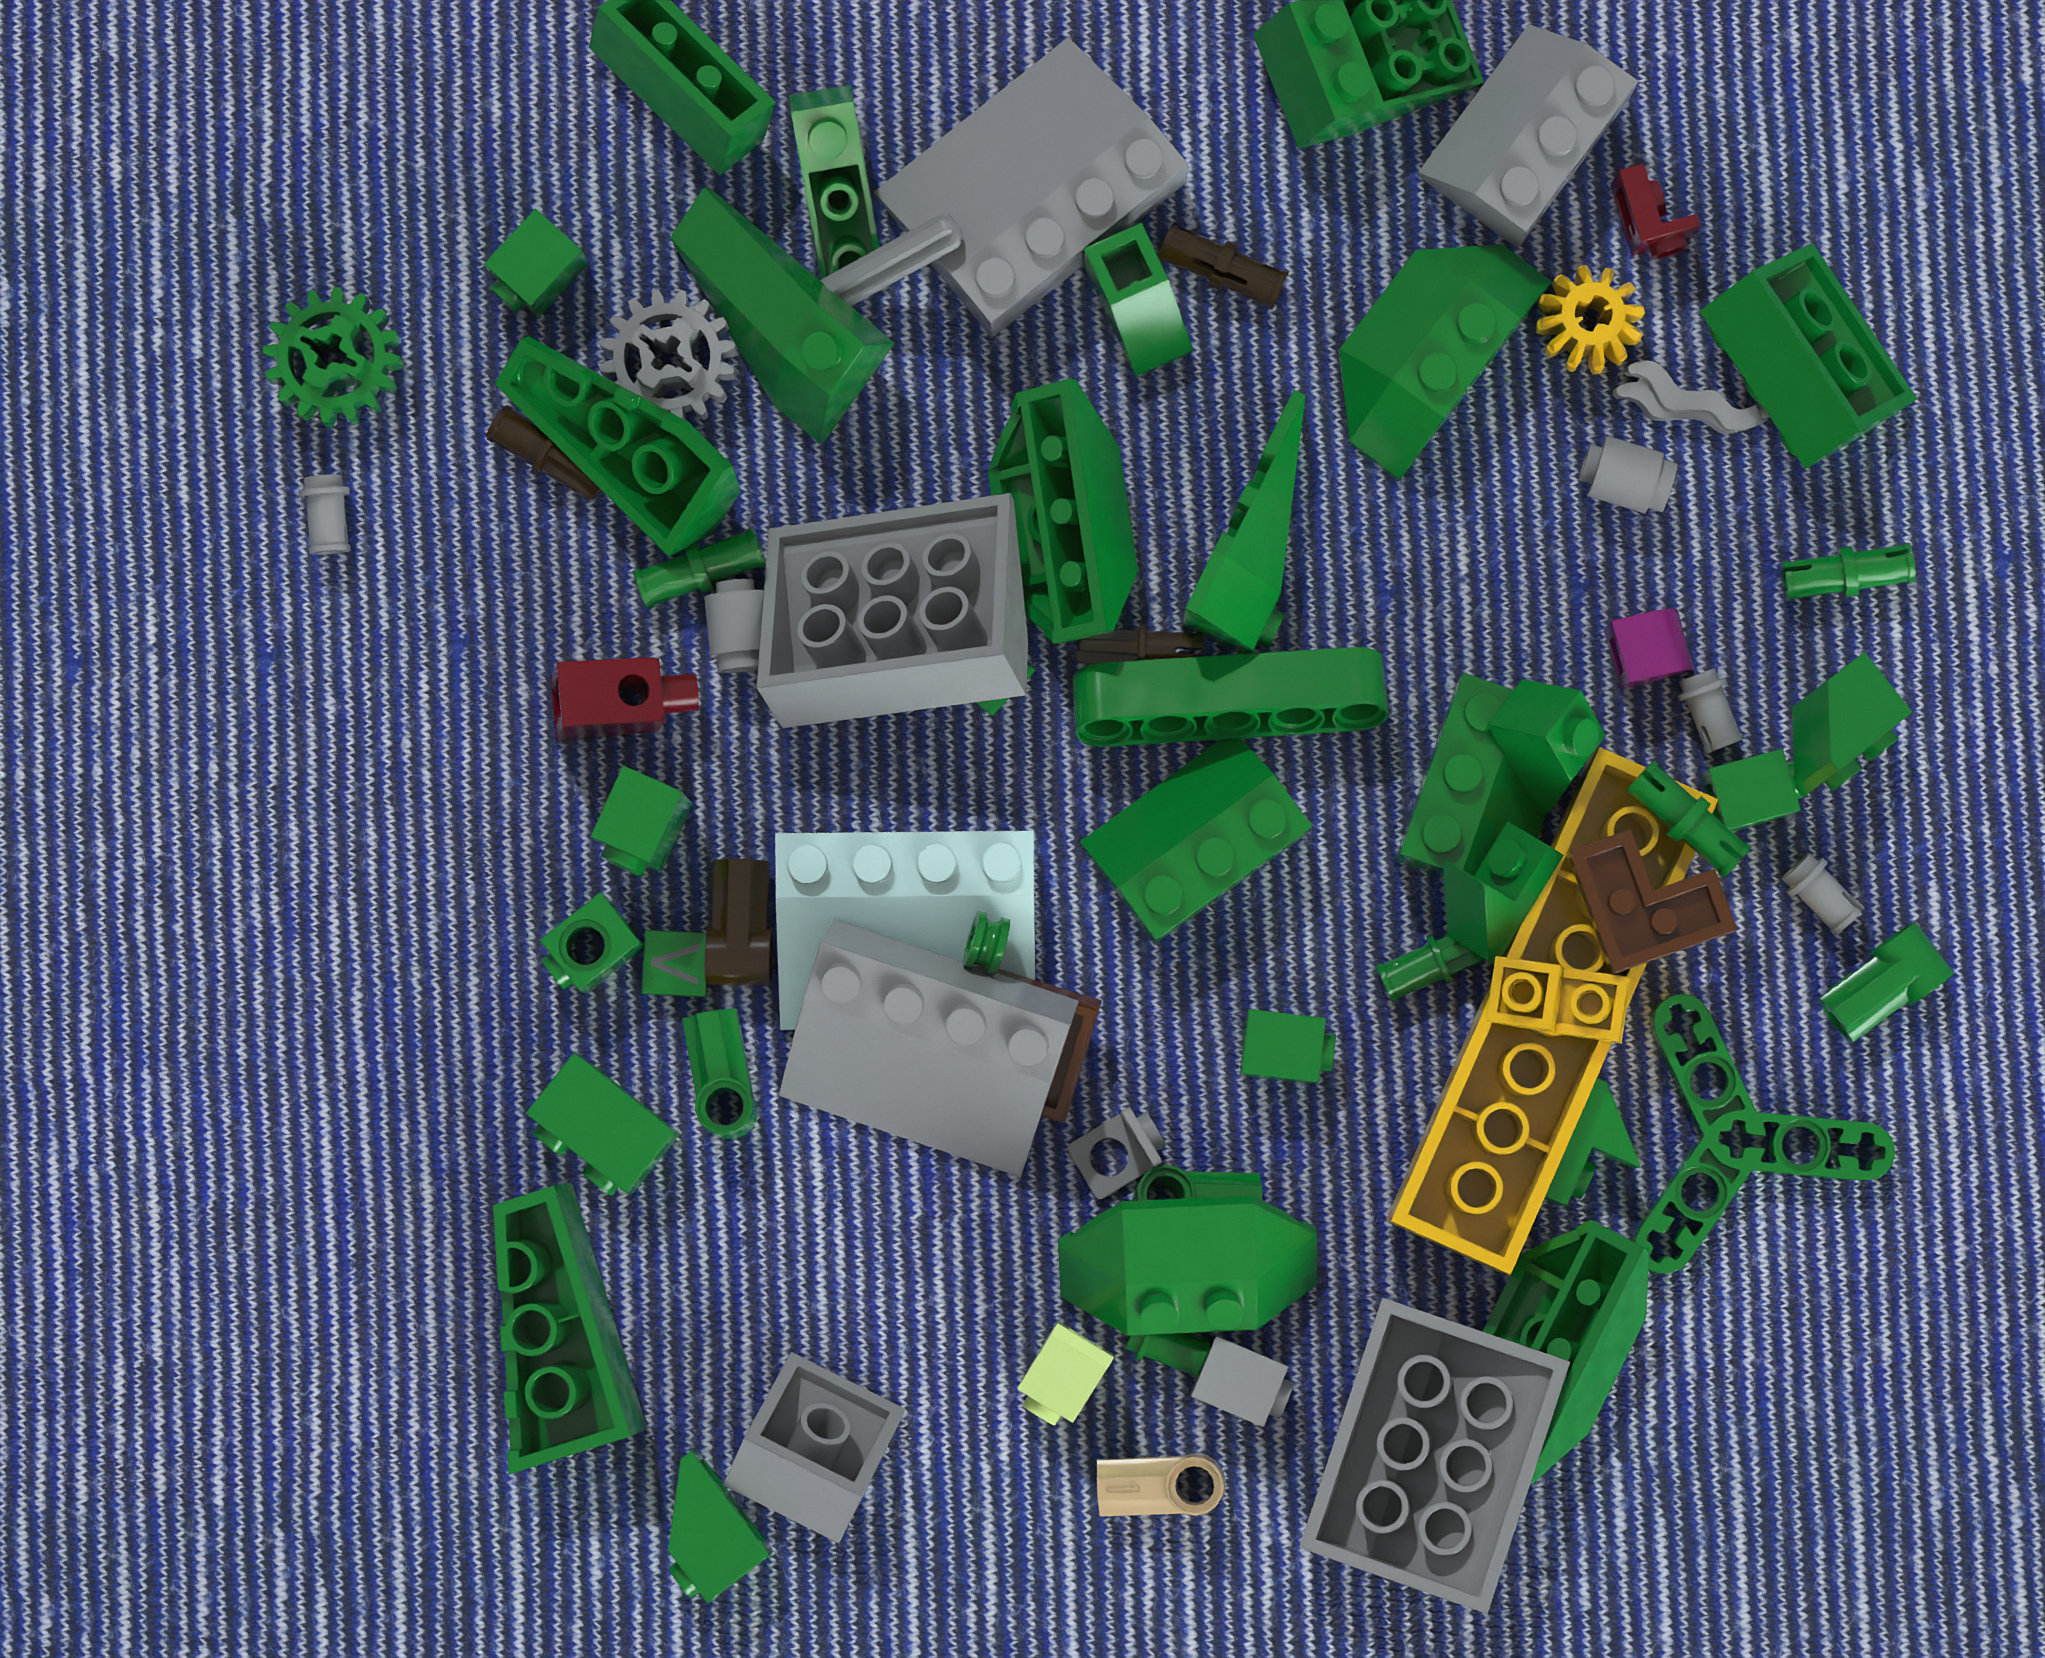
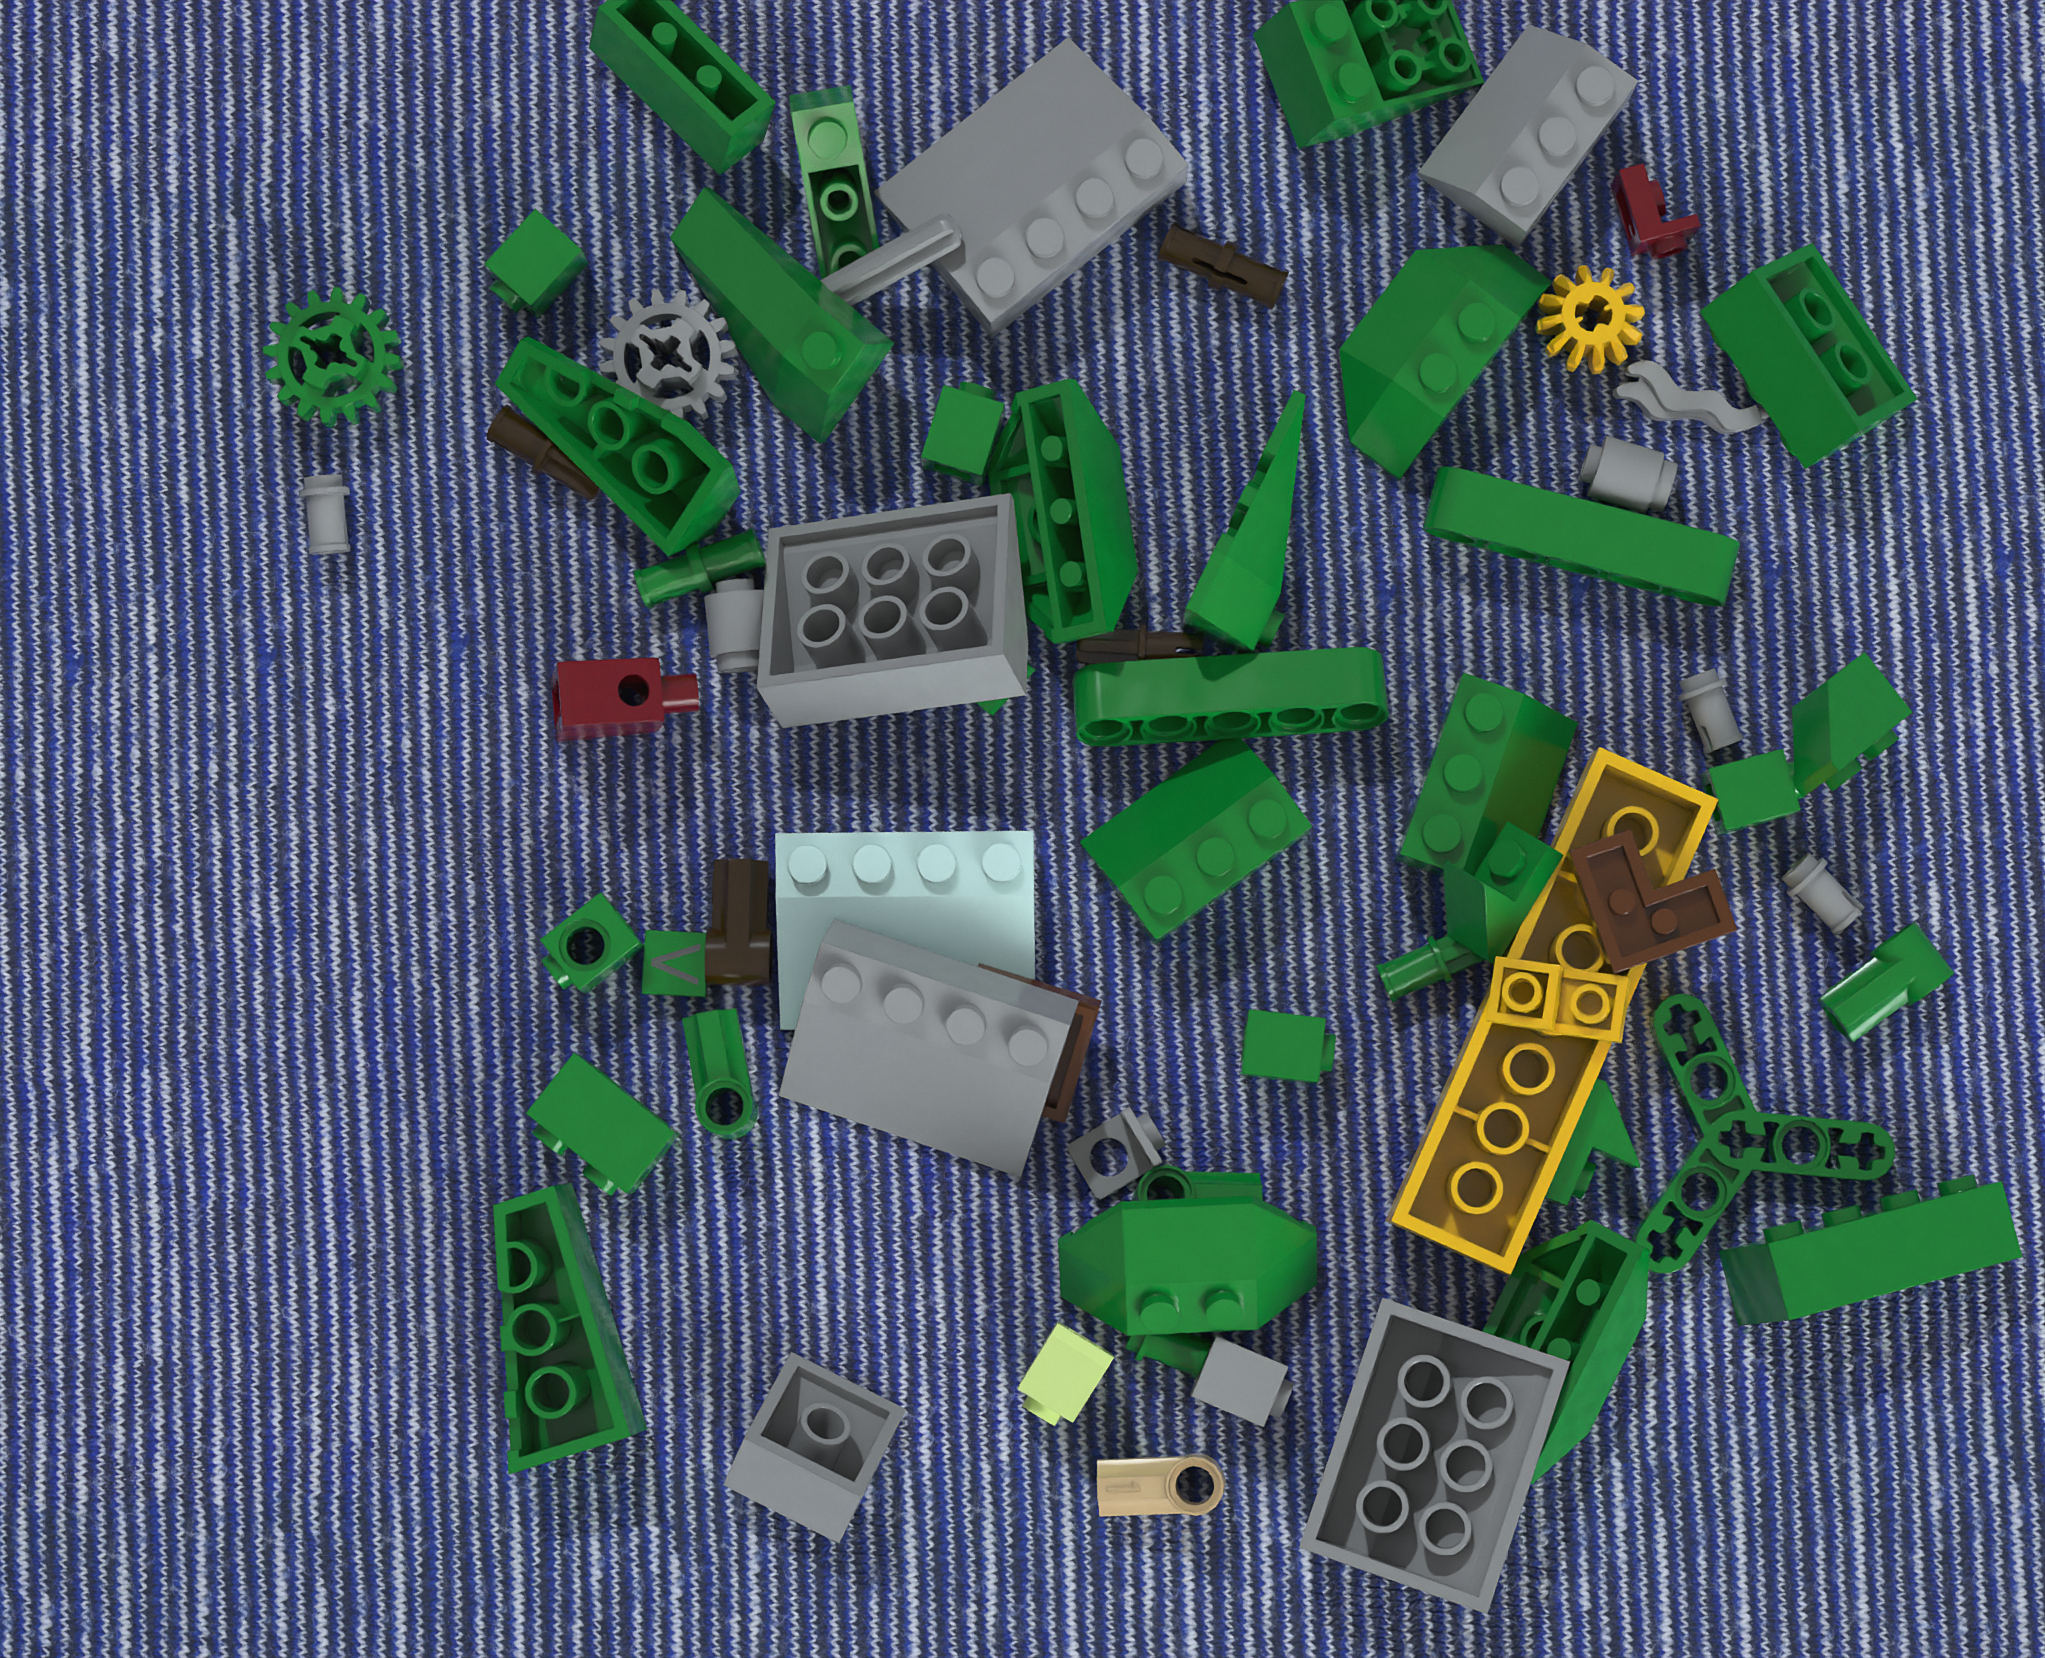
green brick [591,765,693,877] -> none
green slope [668,1448,774,1604] -> none
green bush [963,911,1010,975] -> none
green slope [1083,222,1193,378] -> none
green slope [1487,679,1606,815] -> none
magenta brick [1604,608,1695,690] -> none
green pin [1626,760,1752,878] -> none
green pin [1781,542,1916,601] -> none
none -> green brick [921,382,1005,486]
none -> green beam [1422,467,1740,607]
none -> green wedge [1718,1174,2022,1326]

